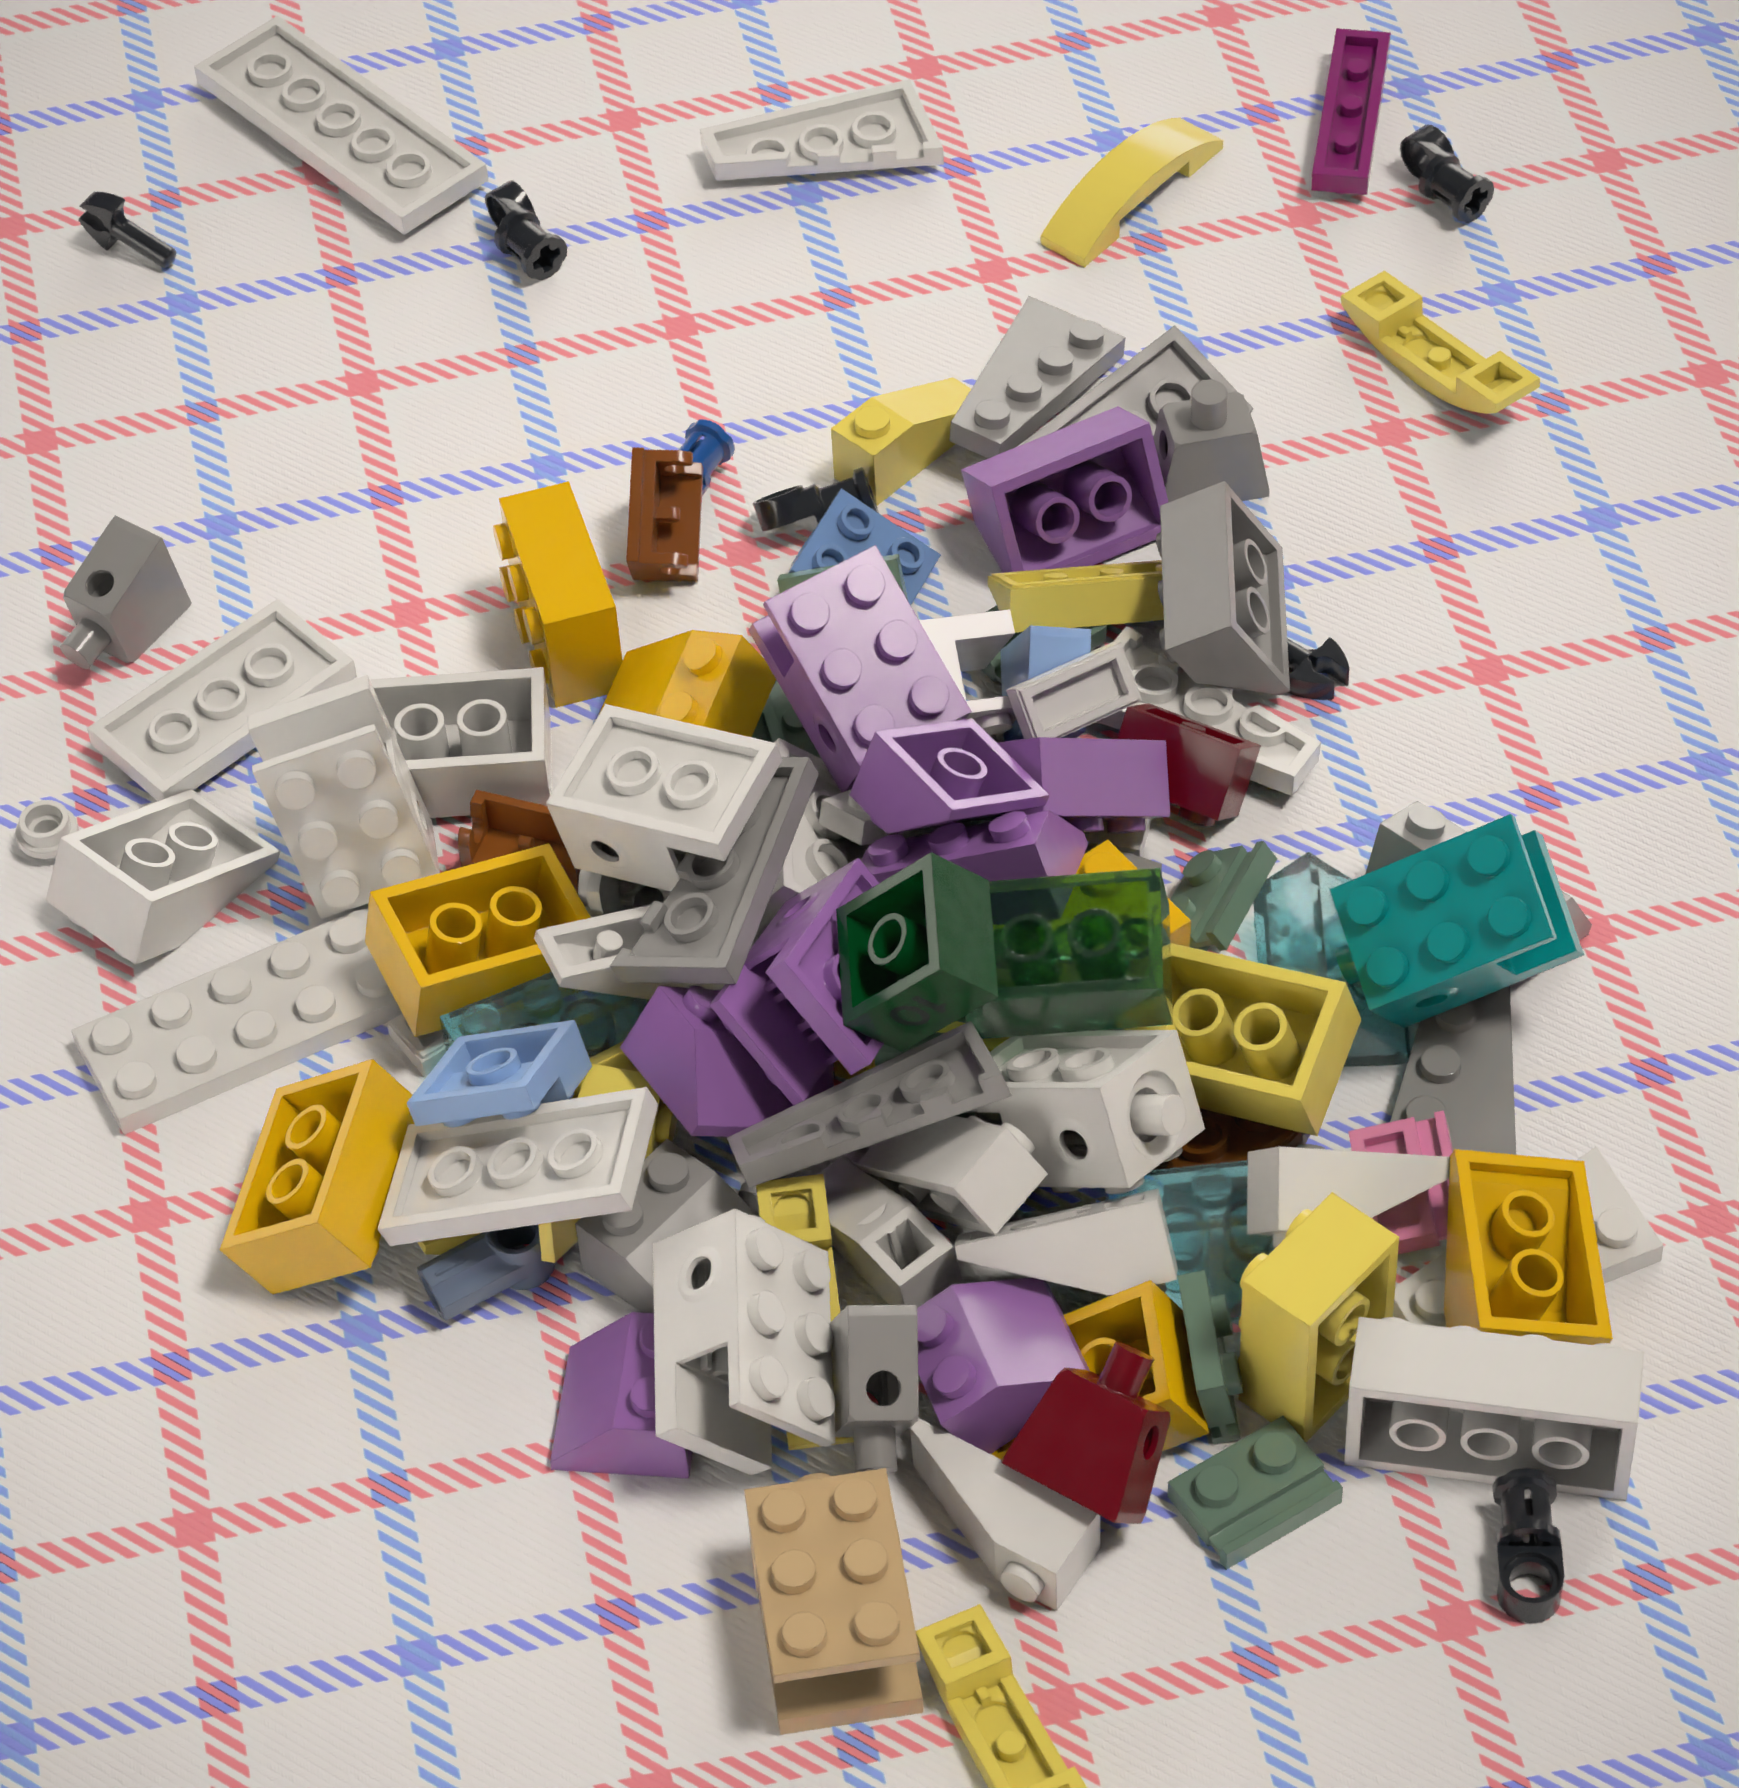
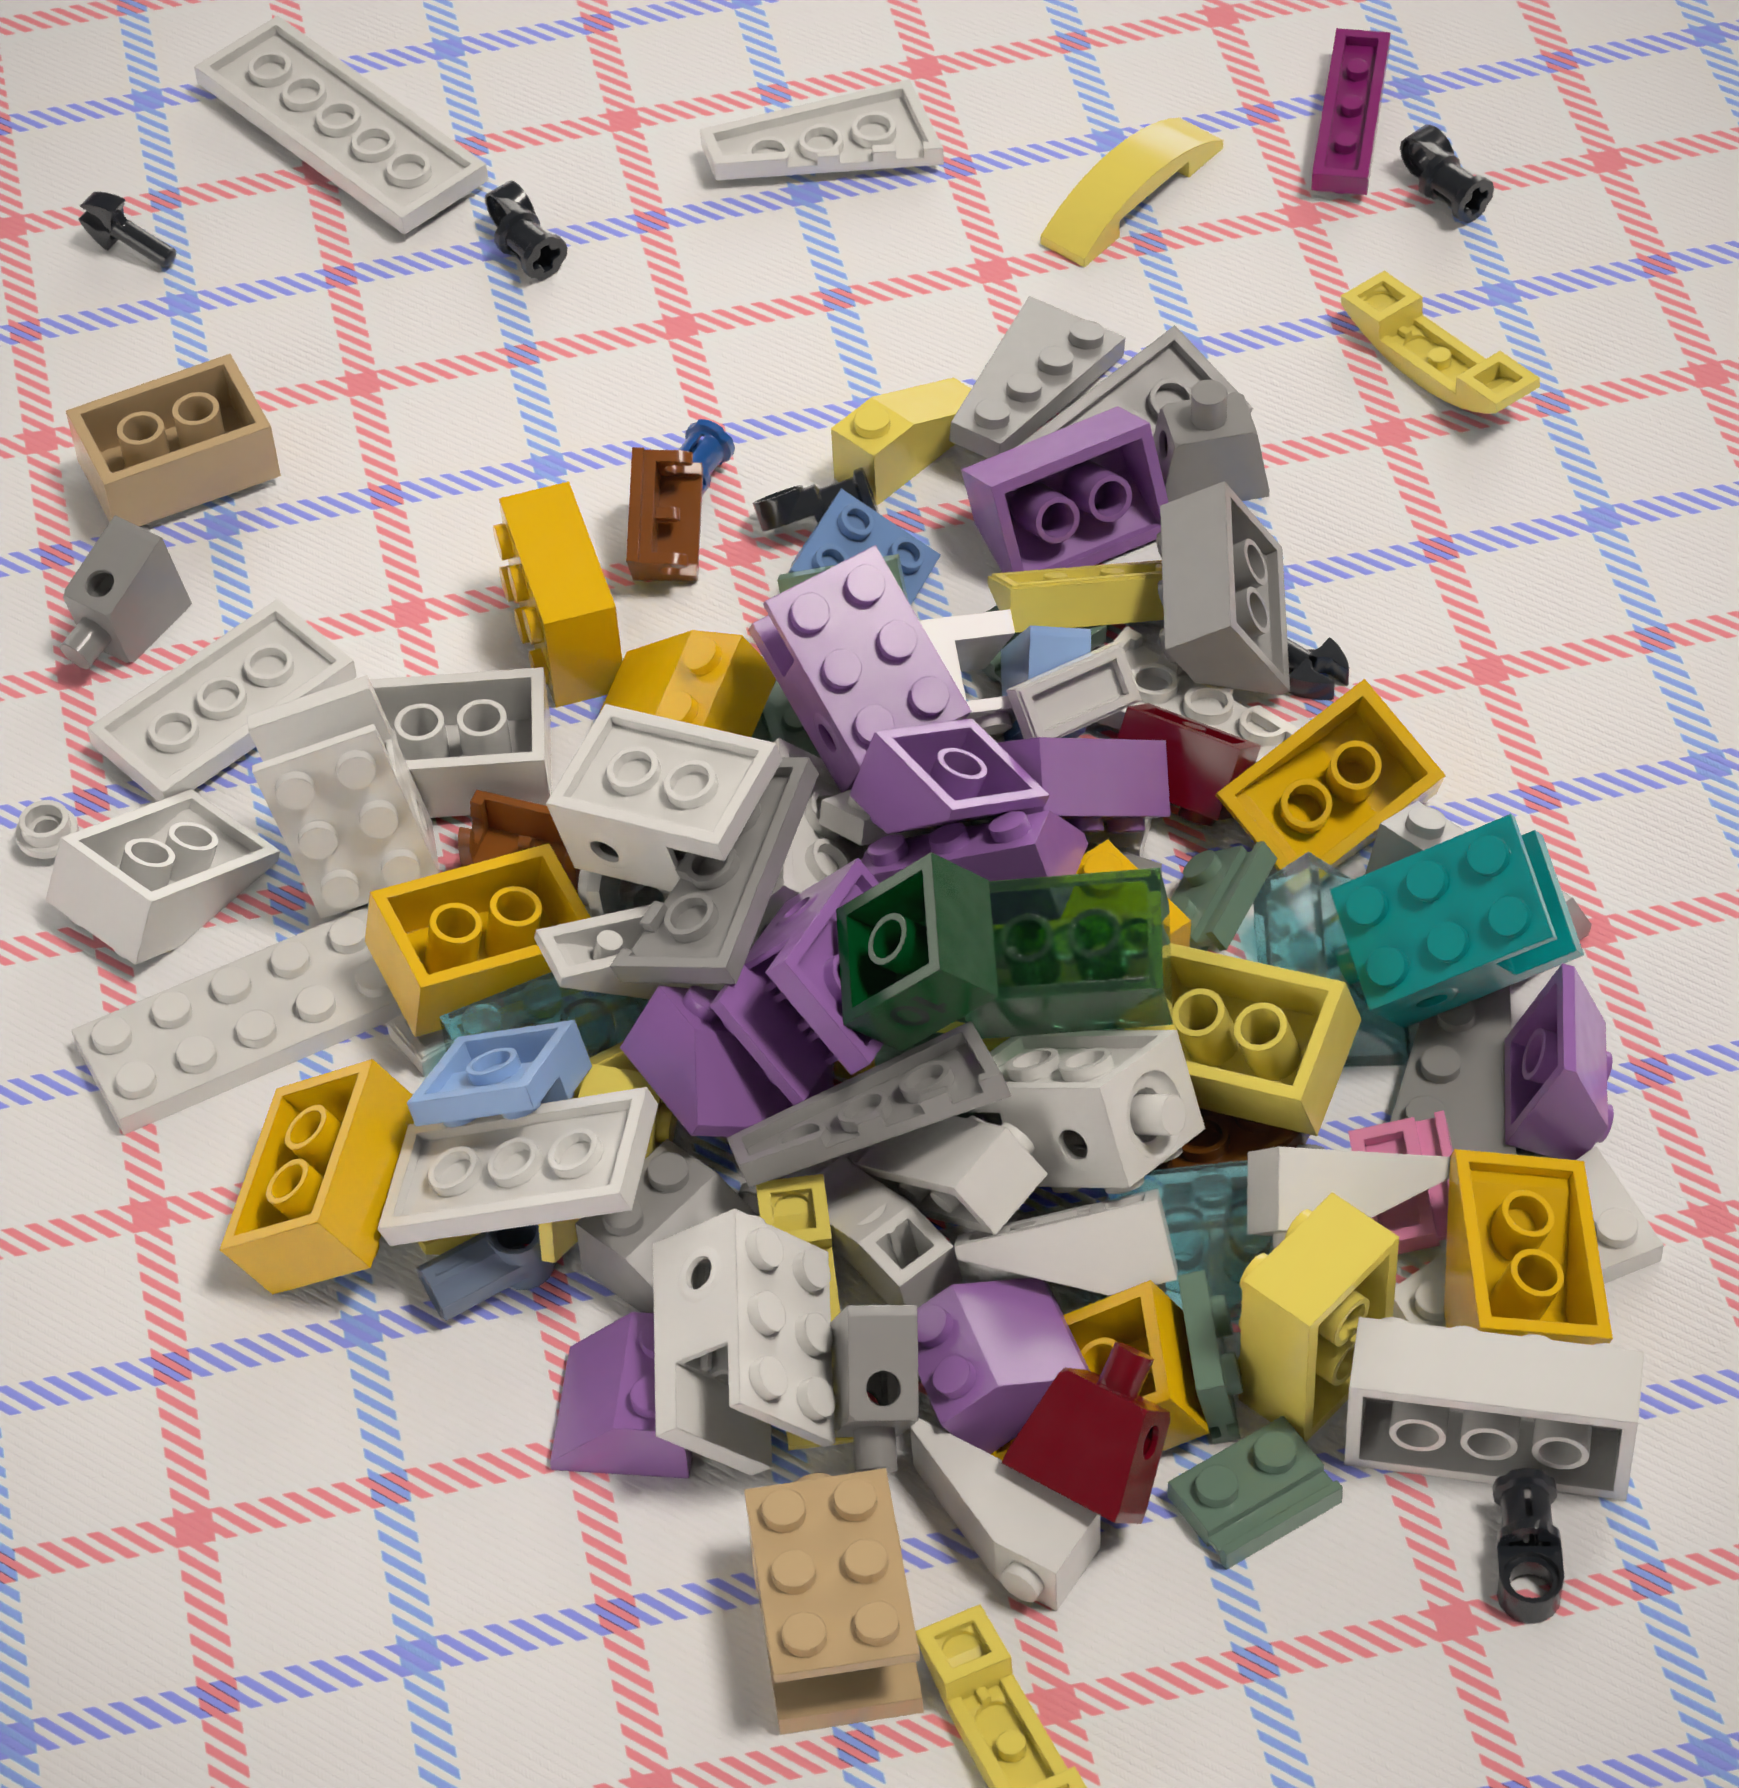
none -> tan brick [66,353,281,526]
none -> yellow slope [1216,679,1446,894]
none -> medium lavender slope [1505,963,1614,1160]

